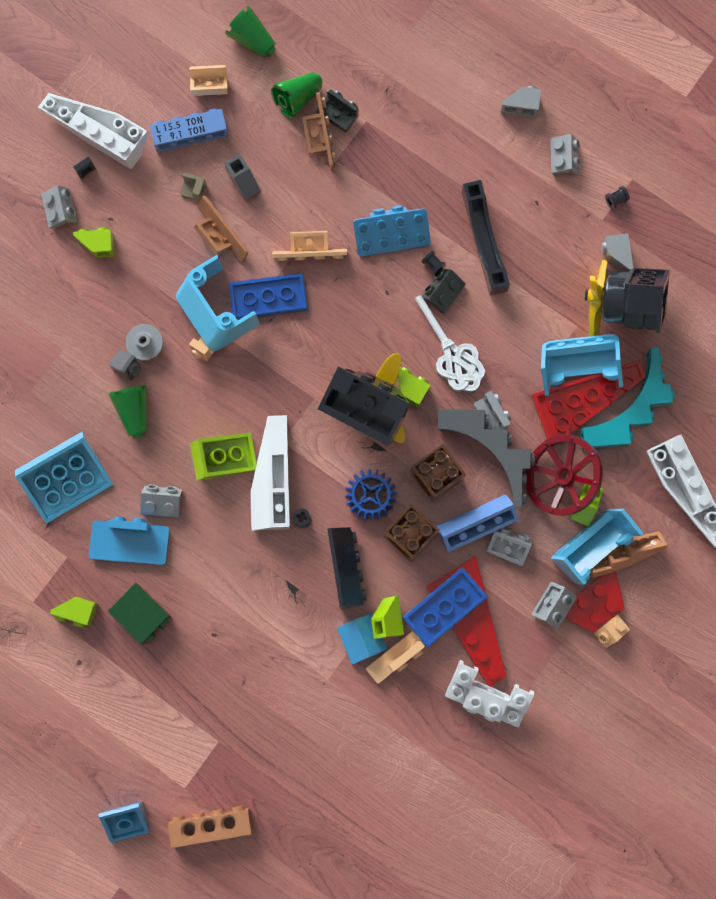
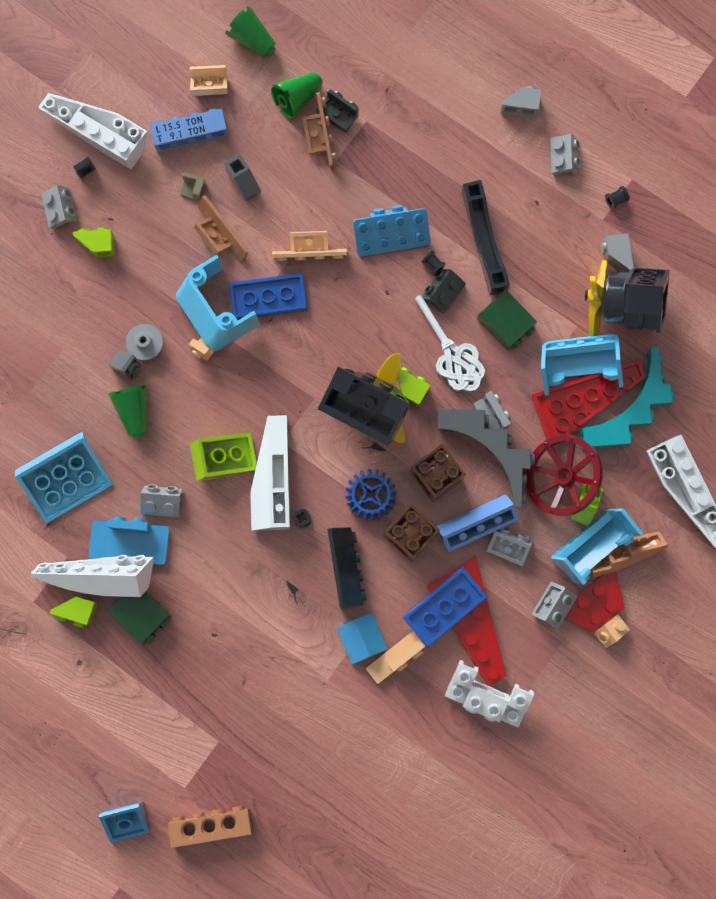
lime slope [371,596,404,639] -> none
none -> white wedge [31,555,153,597]
none -> dark green brick [477,290,537,351]

